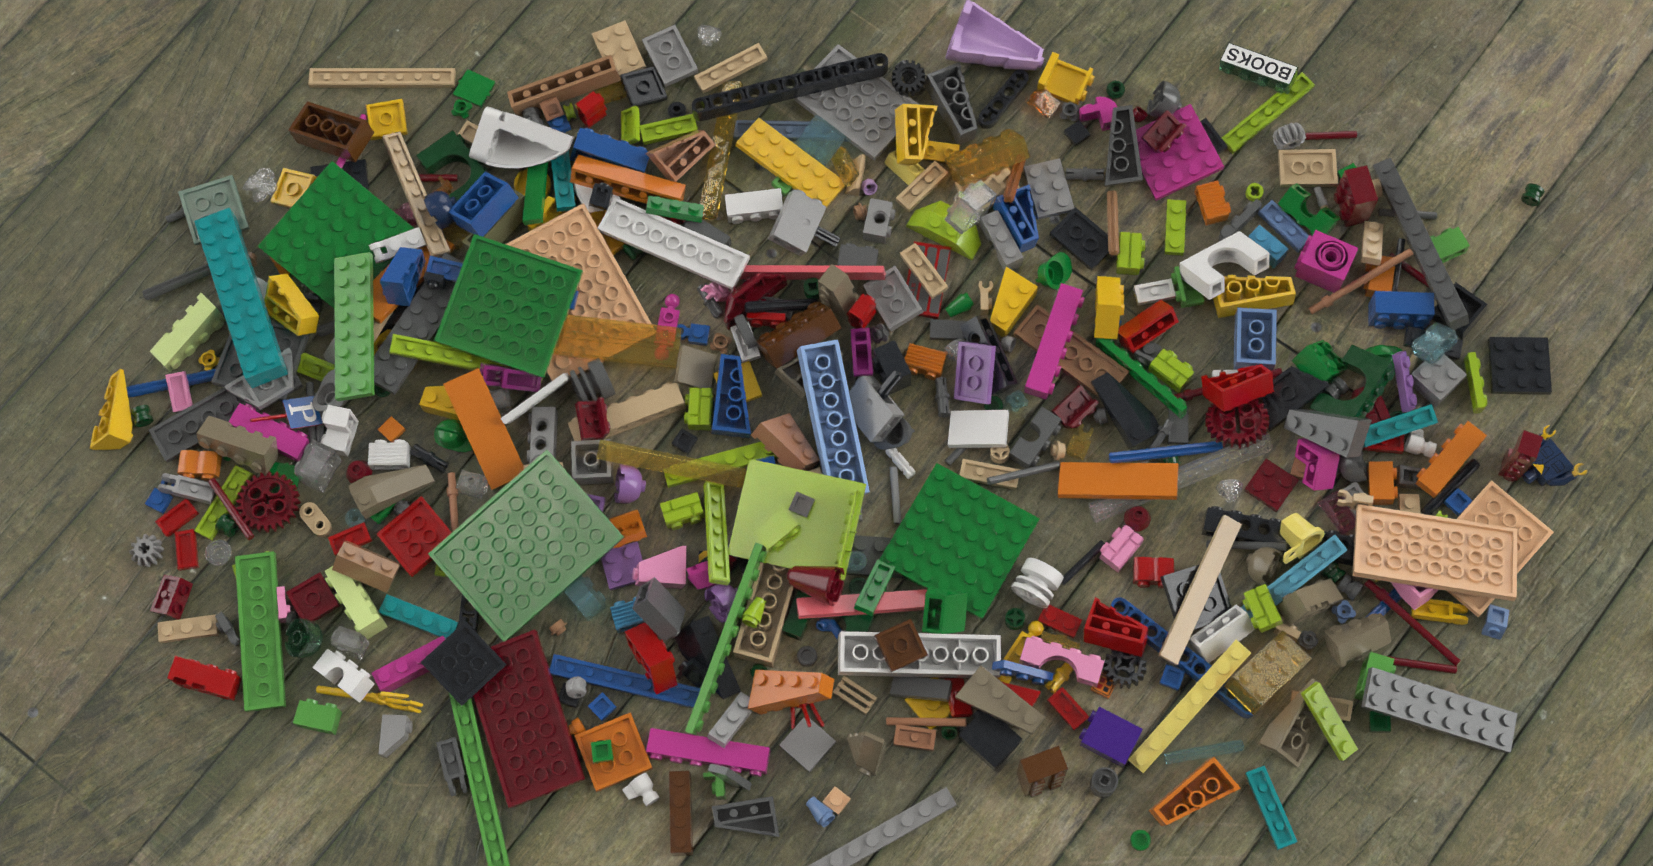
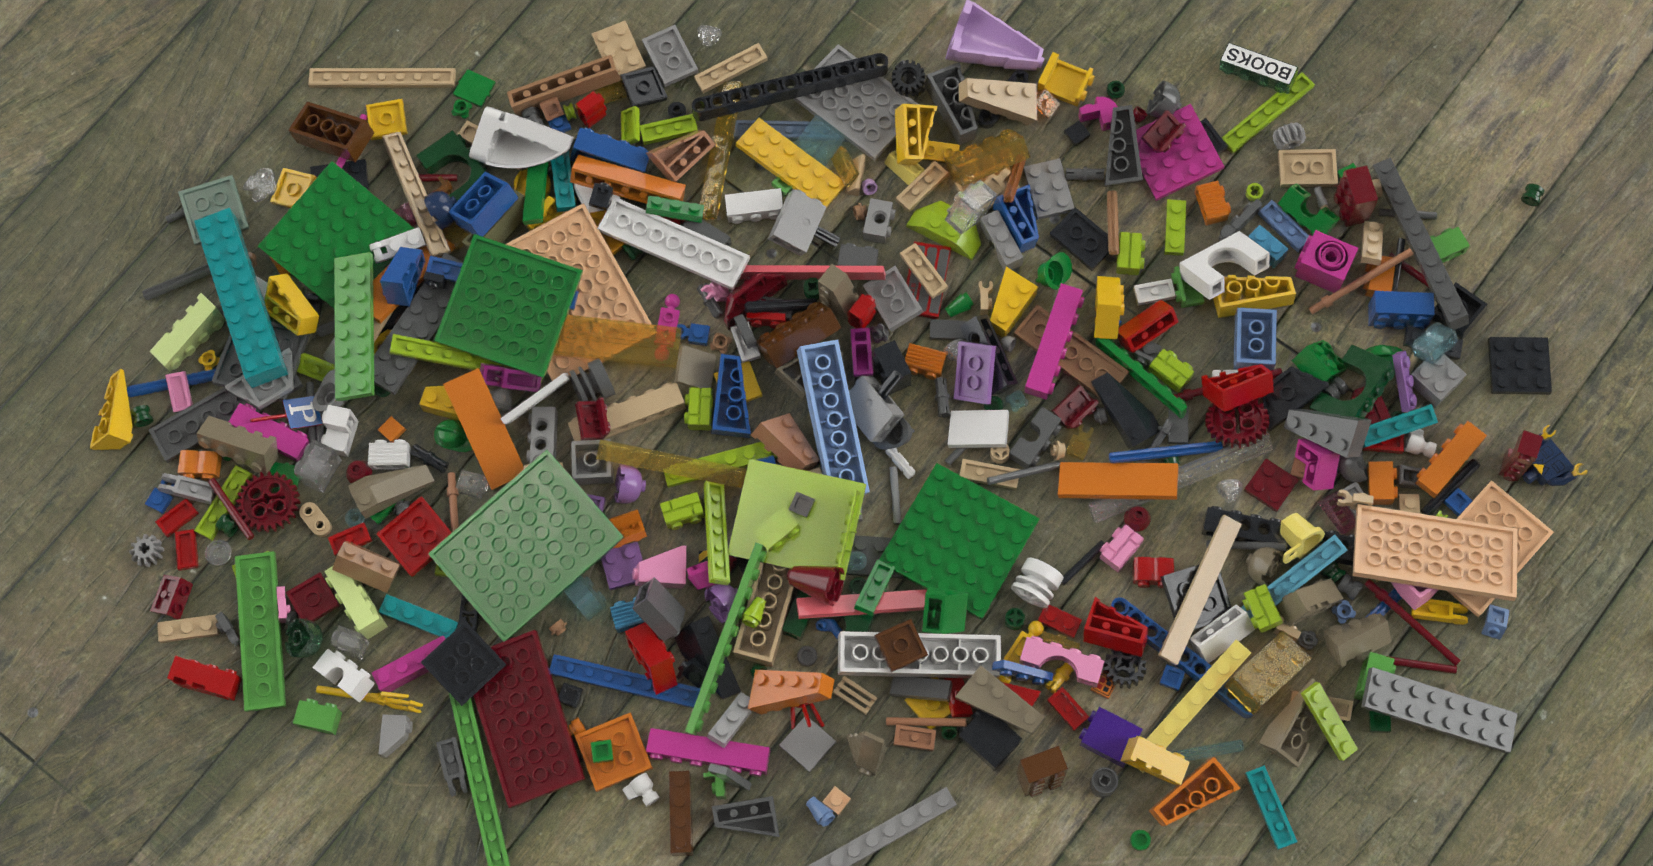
light grey piece [565,676,587,699] -> none
blue plate [588,692,617,721] -> none
black tile [671,428,698,455] -> none
dark grey plate [1060,102,1080,121] -> none
dark red bar [1305,131,1357,140] -> none
lime plate [1464,352,1487,414] -> none
none -> tan wedge [959,78,1037,125]
none -> yellow wedge [1120,736,1190,786]

